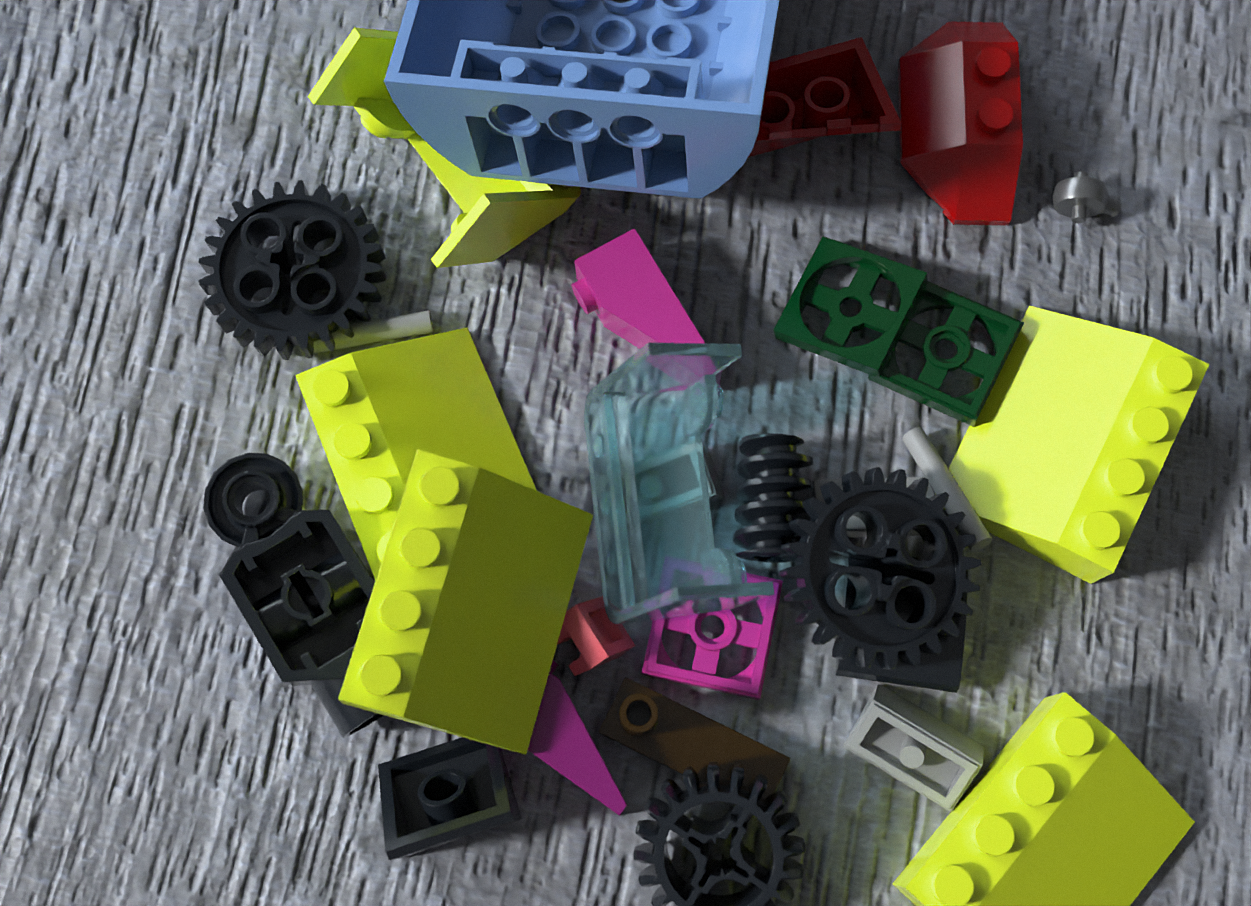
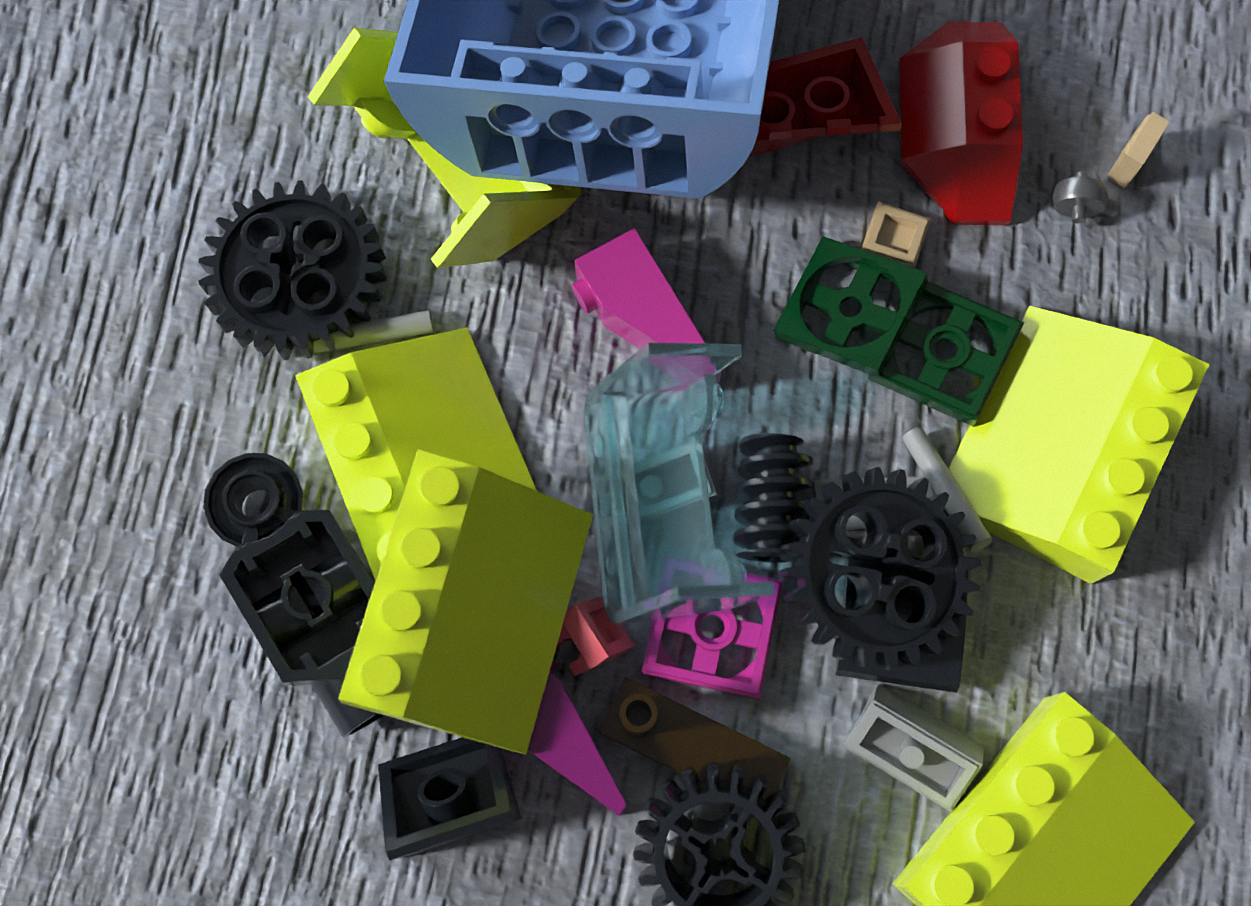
none -> tan tile [861,202,931,268]
none -> tan tile [1107,112,1170,189]

